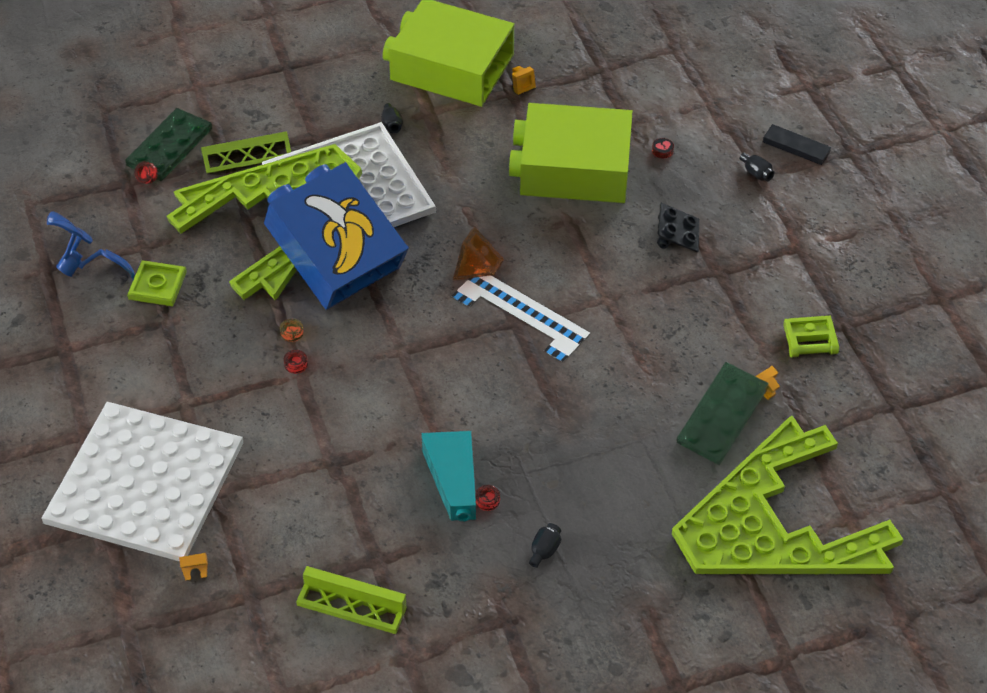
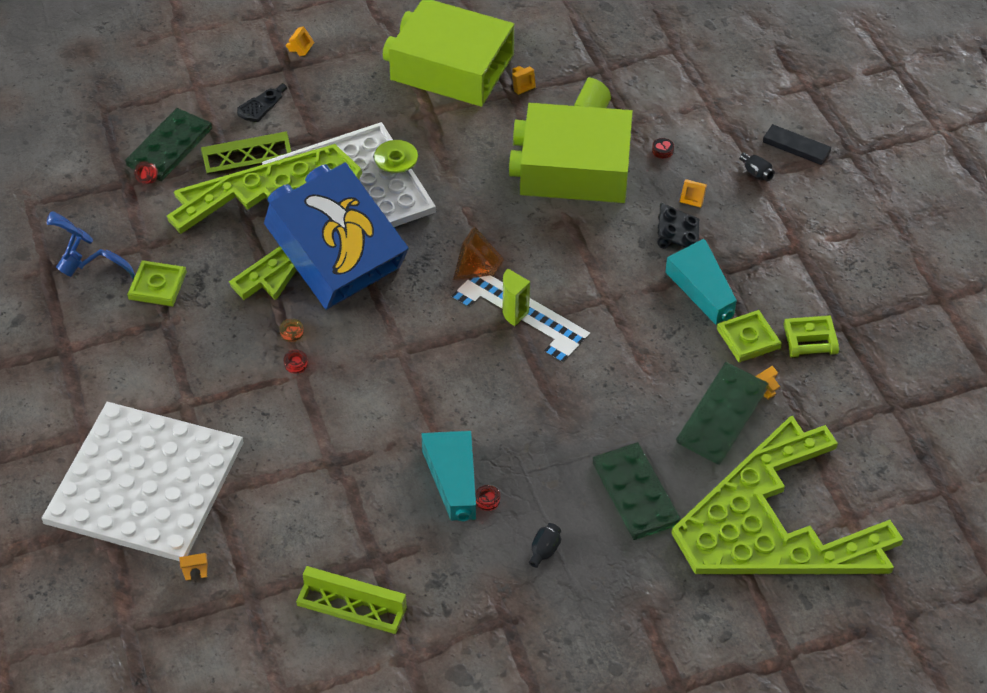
black plant [381,103,403,134] -> none
none -> black piece [237,83,287,122]
none -> light orange tile [285,26,315,56]
none -> lime dish [374,140,418,173]
none -> lime brick [502,269,530,326]
none -> lime brick [574,77,611,108]
none -> clear green plate [592,442,681,540]
none -> teal slope [665,239,737,325]
none -> light orange tile [680,179,707,208]
none -> lime plate [717,310,782,363]

